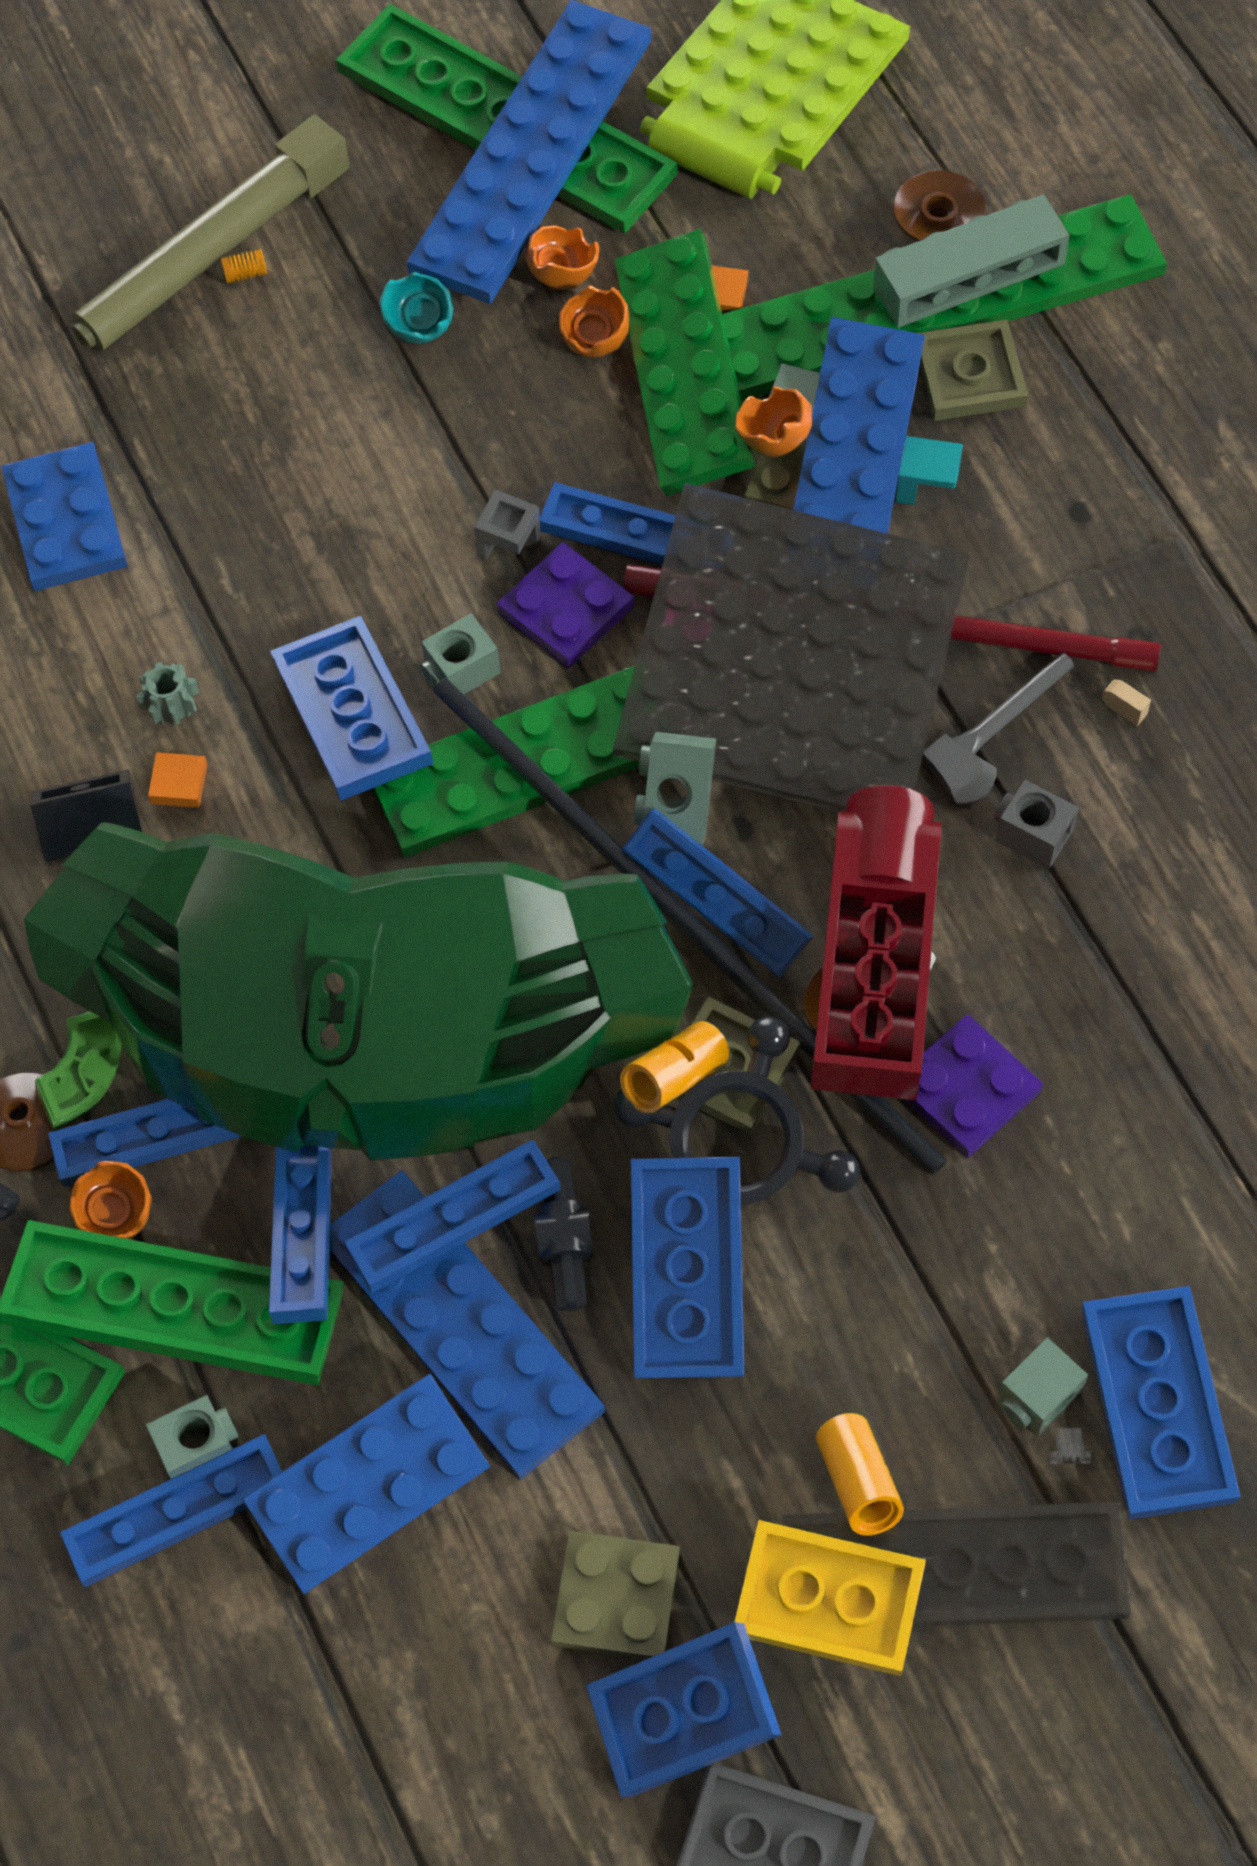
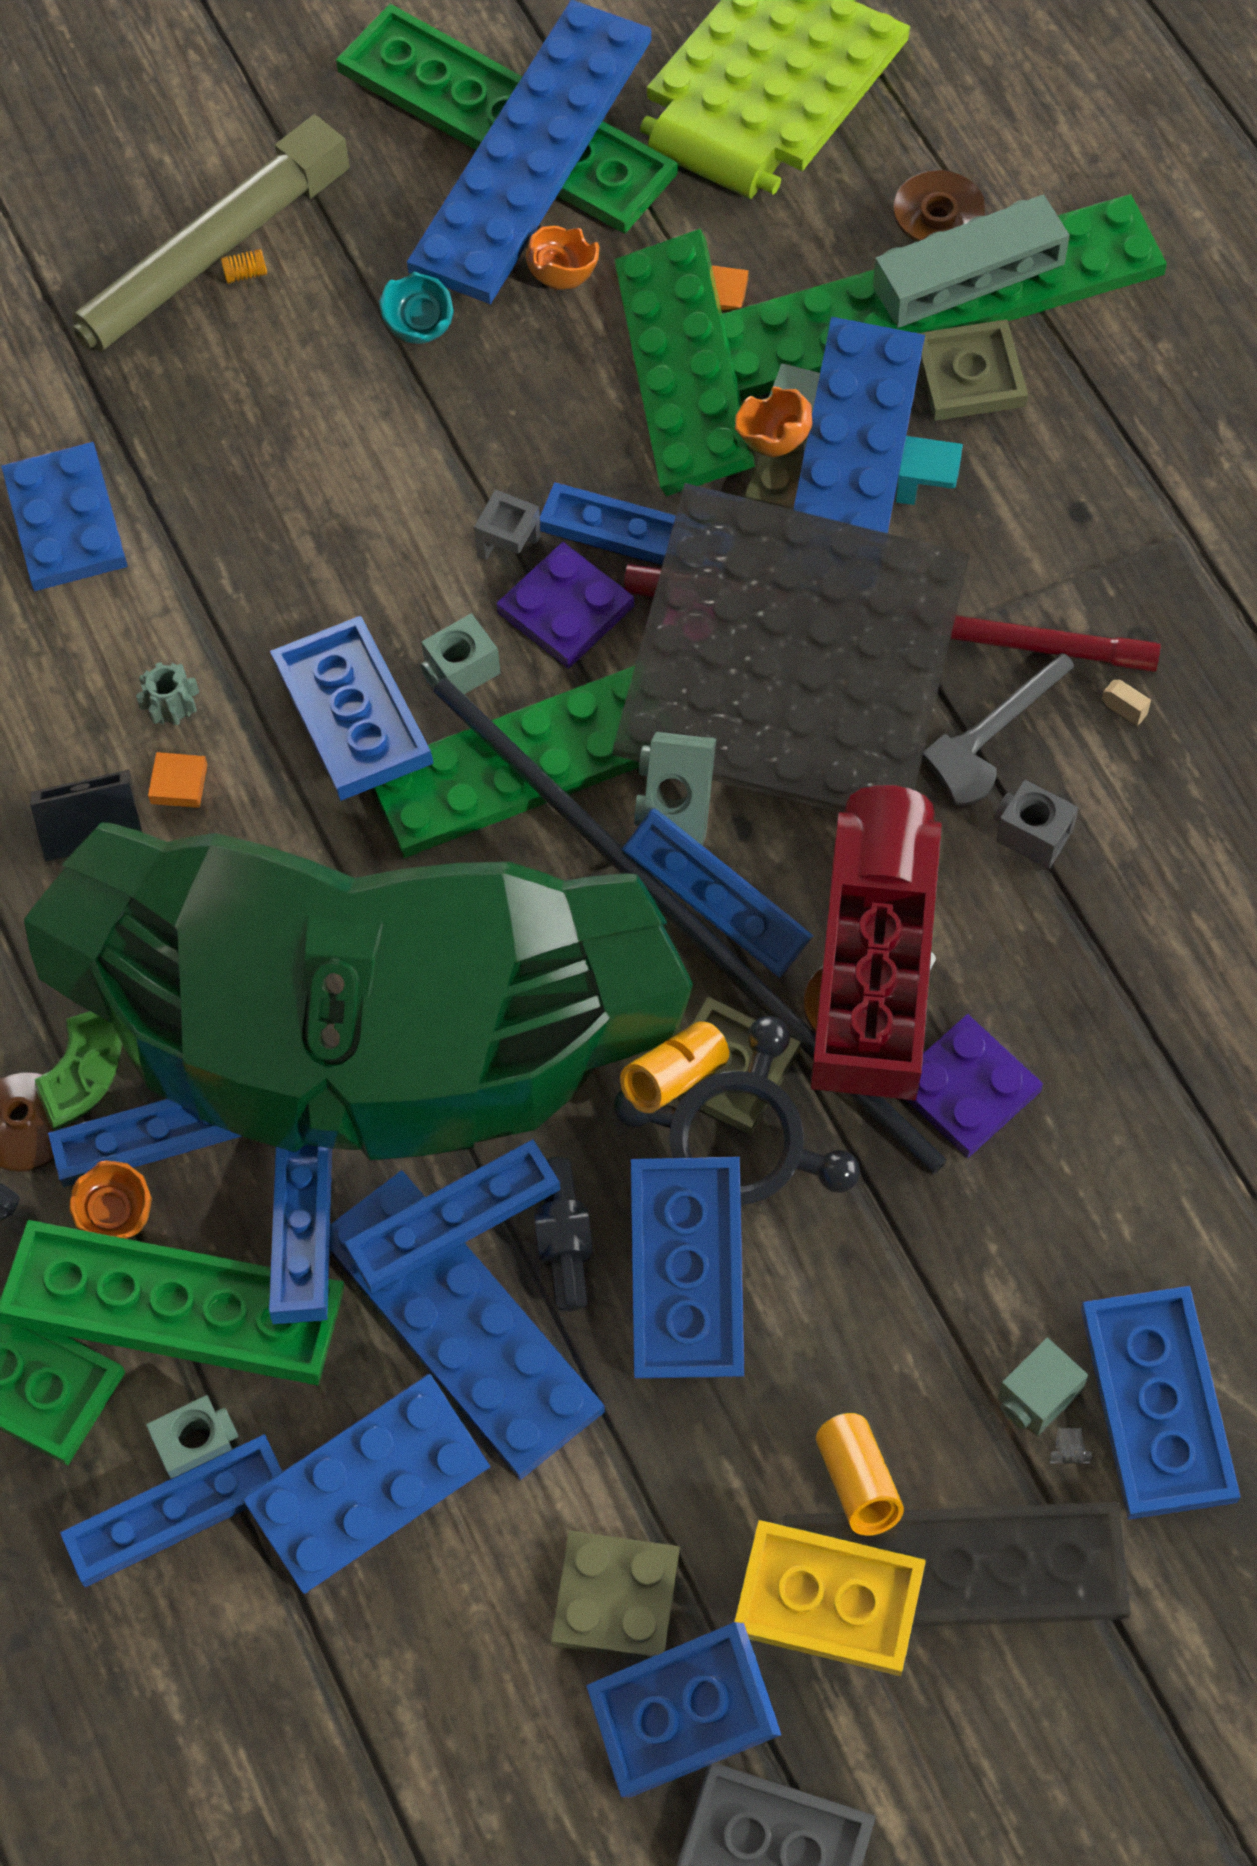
orange hair [559,285,630,358] -> none

